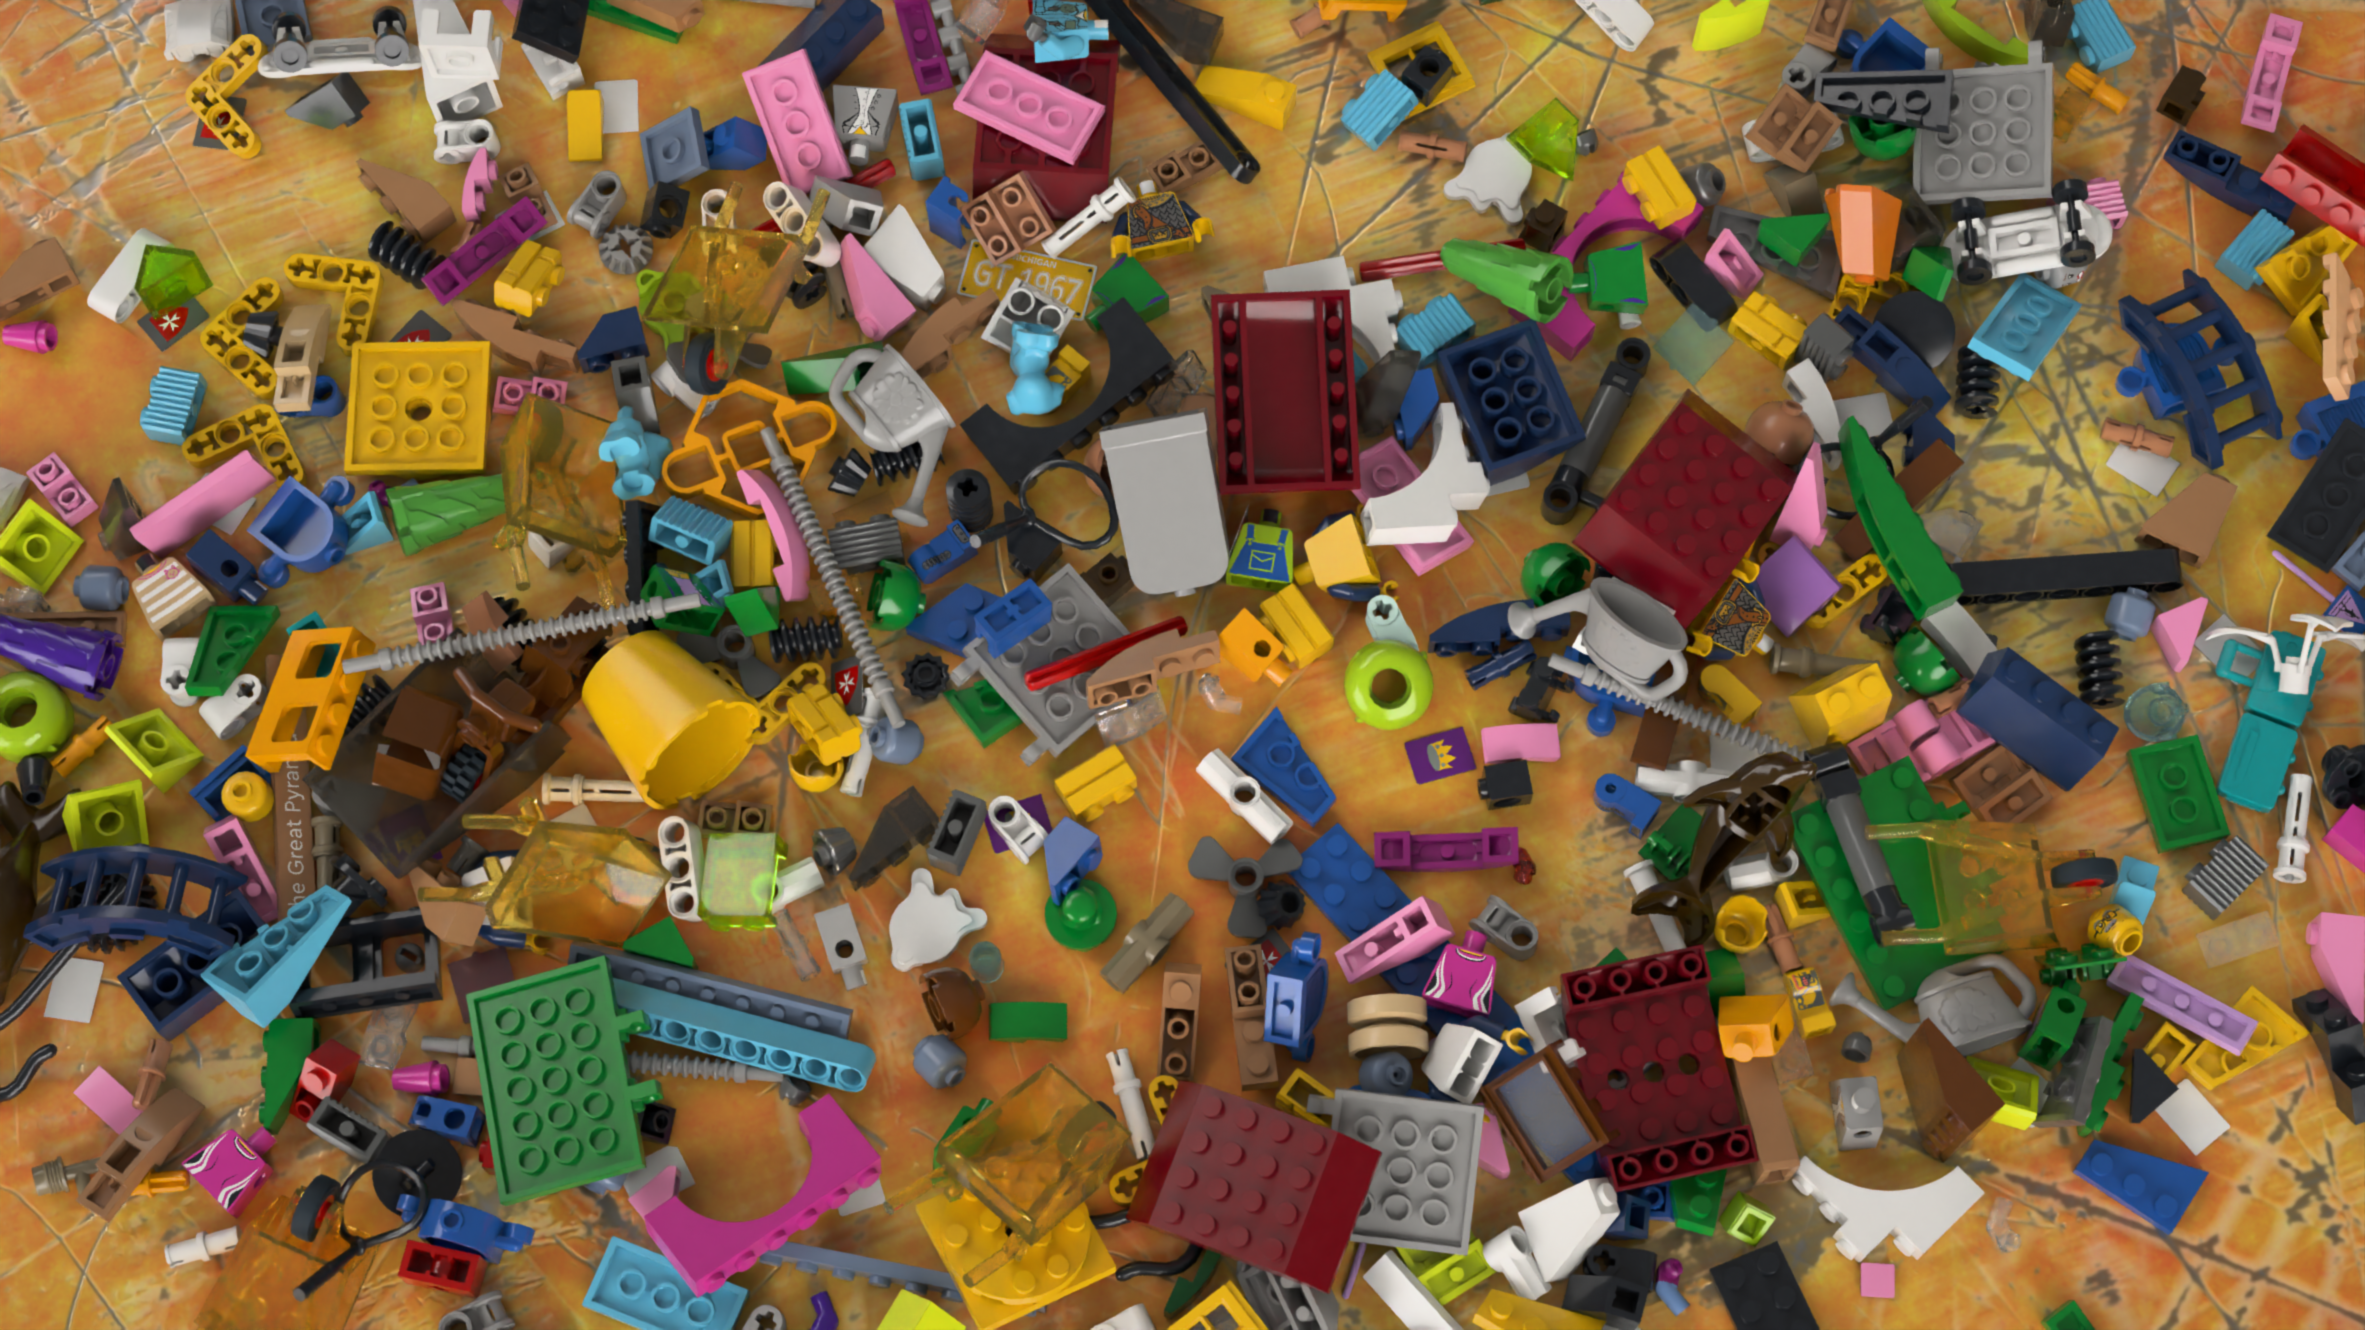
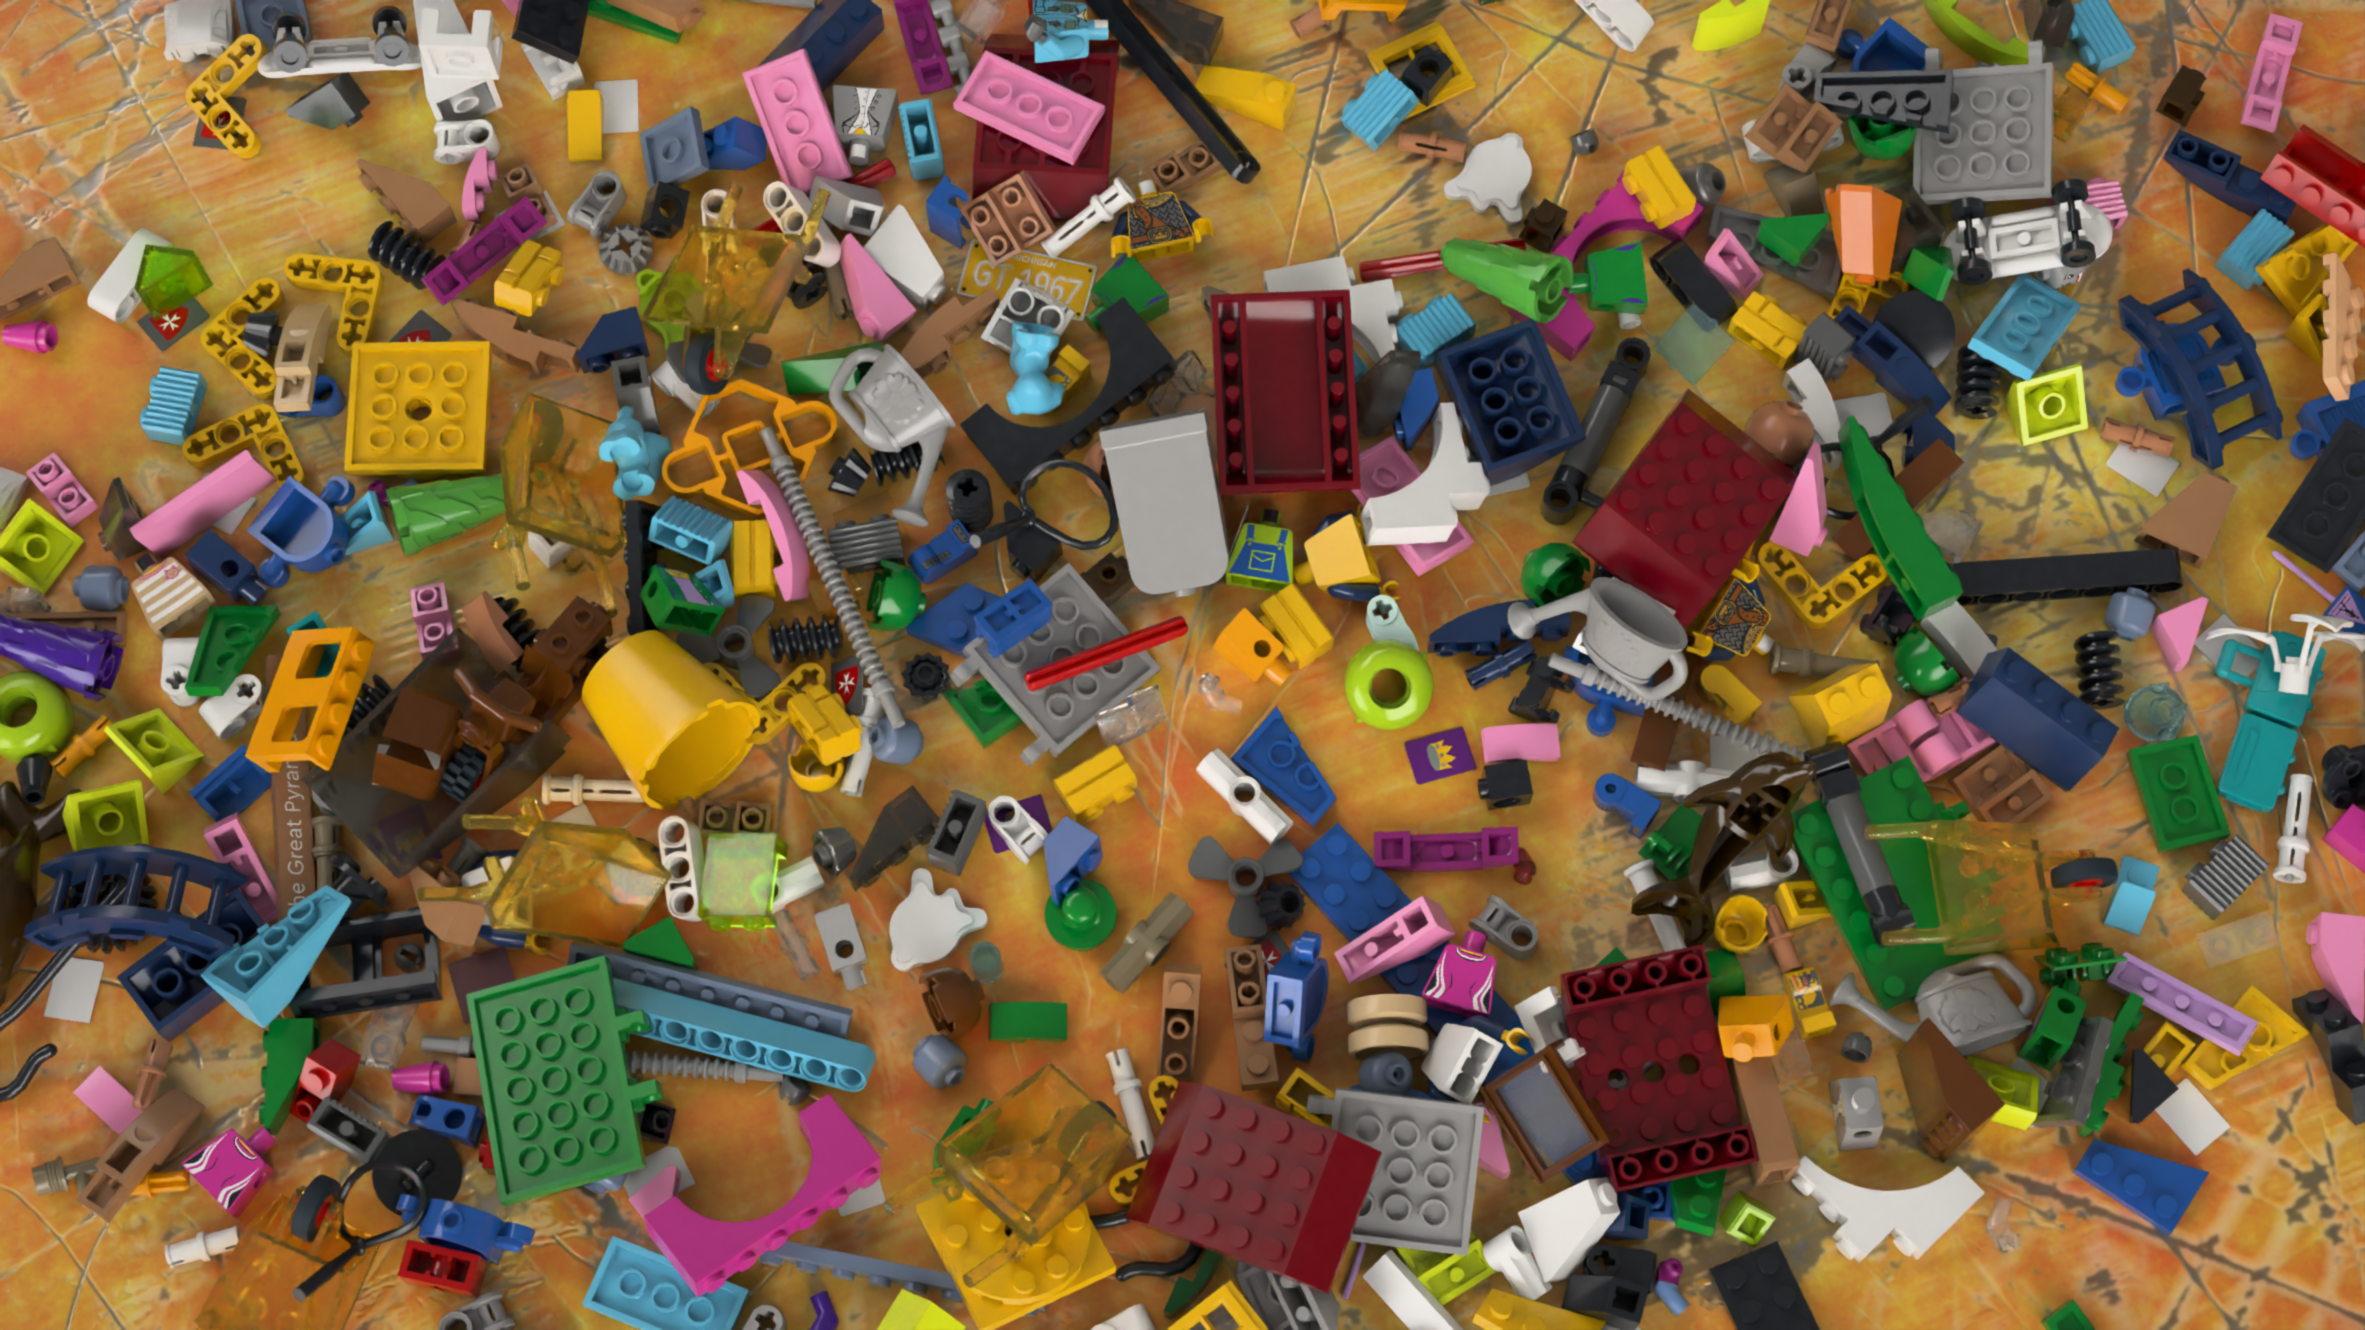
yellow head [221,771,274,822] -> none
light grey hose [342,592,701,674] -> none
bright pink slope [492,376,568,416] -> none
green slope [724,586,780,637] -> none
medium nougat slope [1086,629,1220,710] -> none
clear neon green slope [1506,98,1579,181] -> none
medium lavender slope [1757,535,1843,638] -> none
bright pink piece [1860,1262,1895,1298] -> none
yellow head [2088,904,2143,956] -> none
none -> neon yellow slope [2004,363,2088,446]

